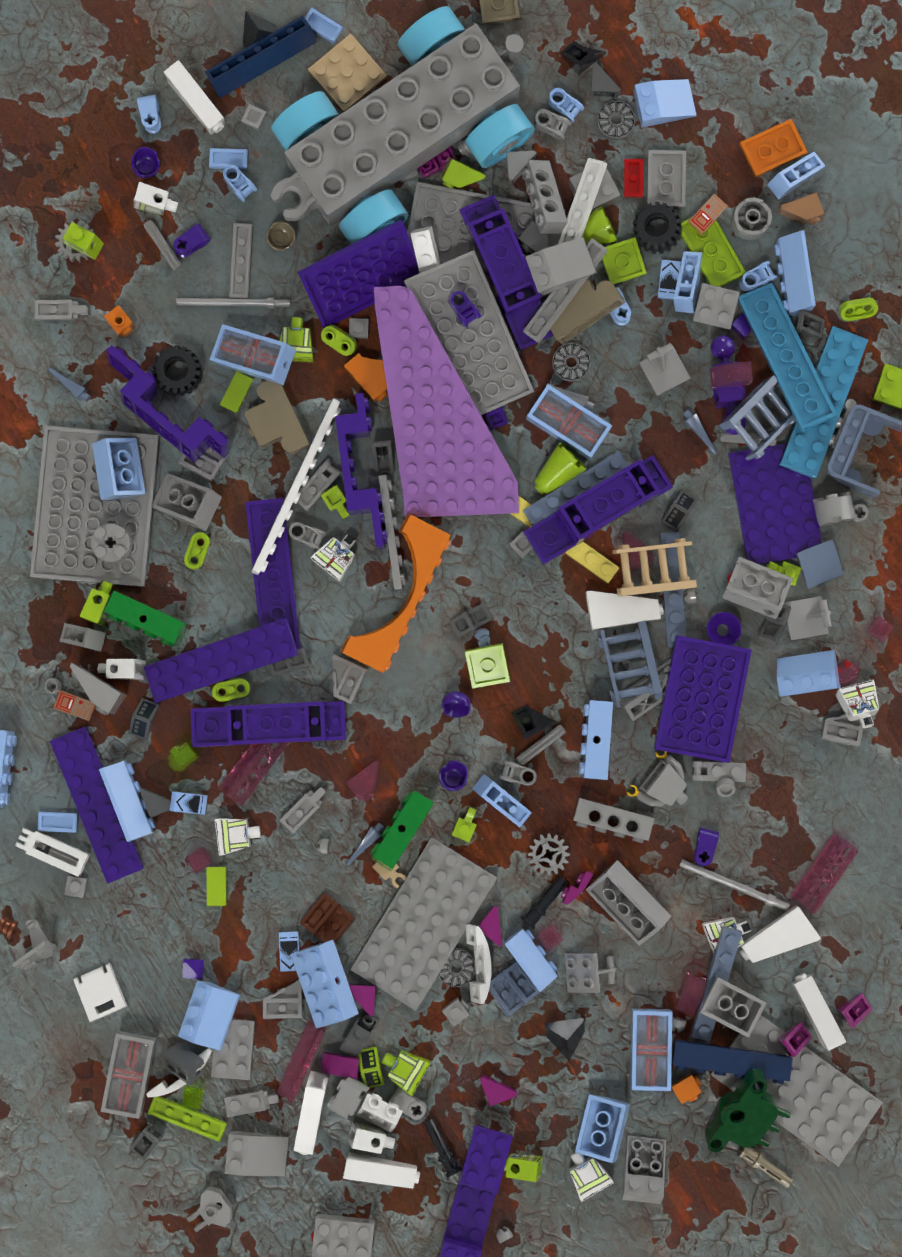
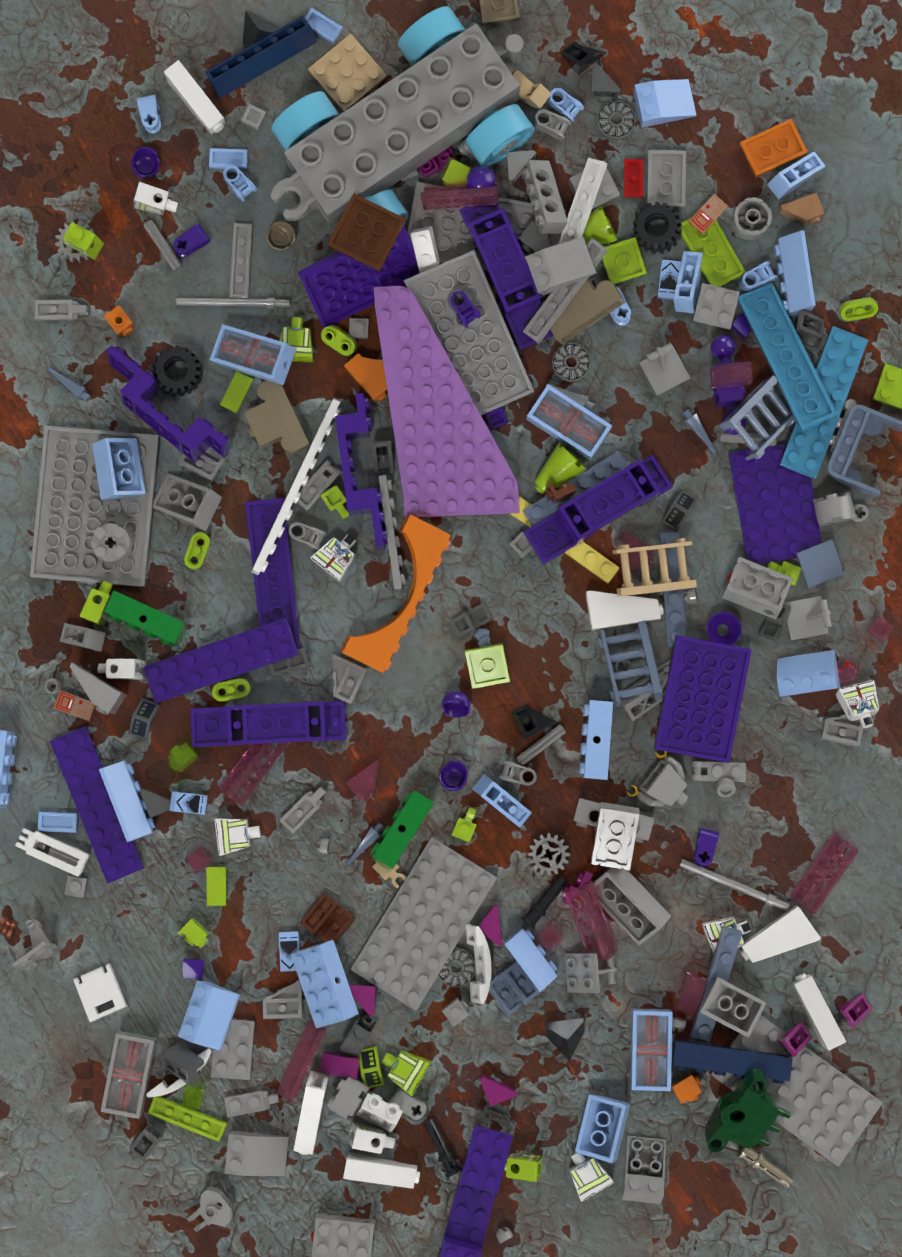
none -> lime brick [178,918,210,948]
none -> reddish brown plate [327,193,406,272]
none -> clear pink fence [421,182,500,210]
none -> dark purple hair [466,166,495,195]
none -> tan brick [511,69,551,109]
none -> copper bracket [545,482,576,504]
none -> clear pink fence [564,881,617,961]
none -> piece [591,802,640,870]

